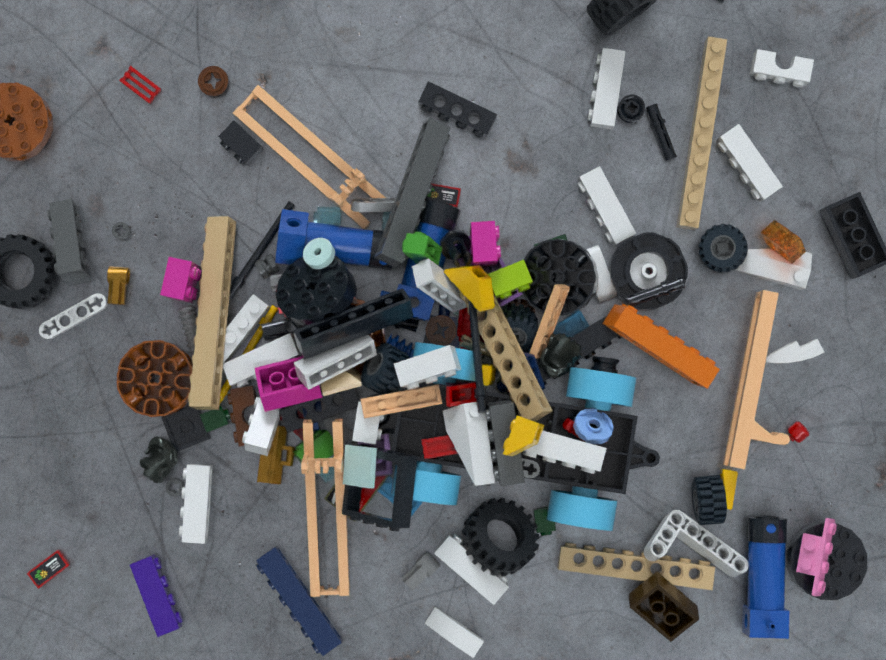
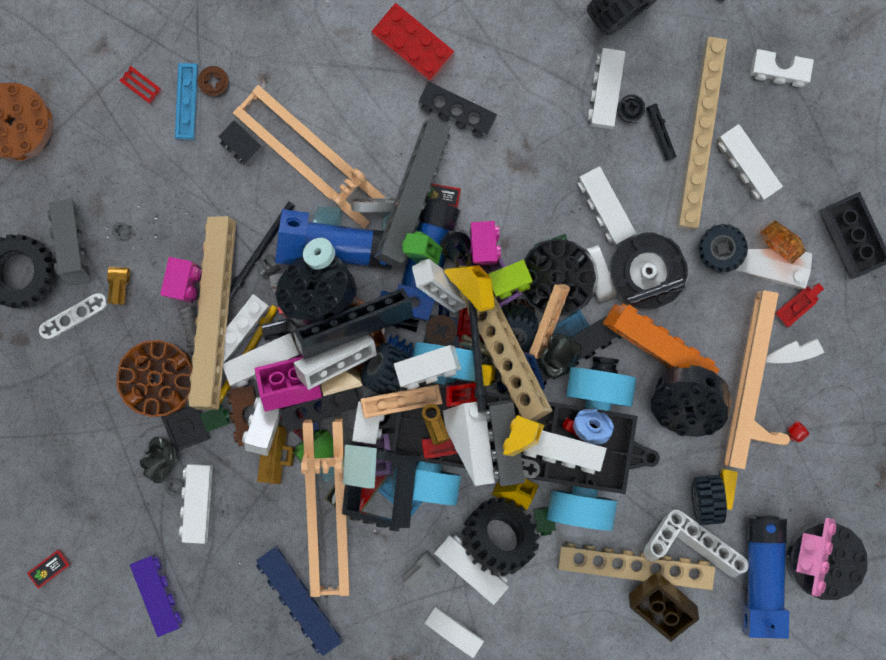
none -> dark azure tile [175,63,198,140]
none -> red brick [371,2,454,83]
none -> pearl gold piece [422,404,450,445]
none -> yellow slope [491,478,539,511]
none -> black brick [651,365,731,437]
none -> red hinge [775,283,824,328]

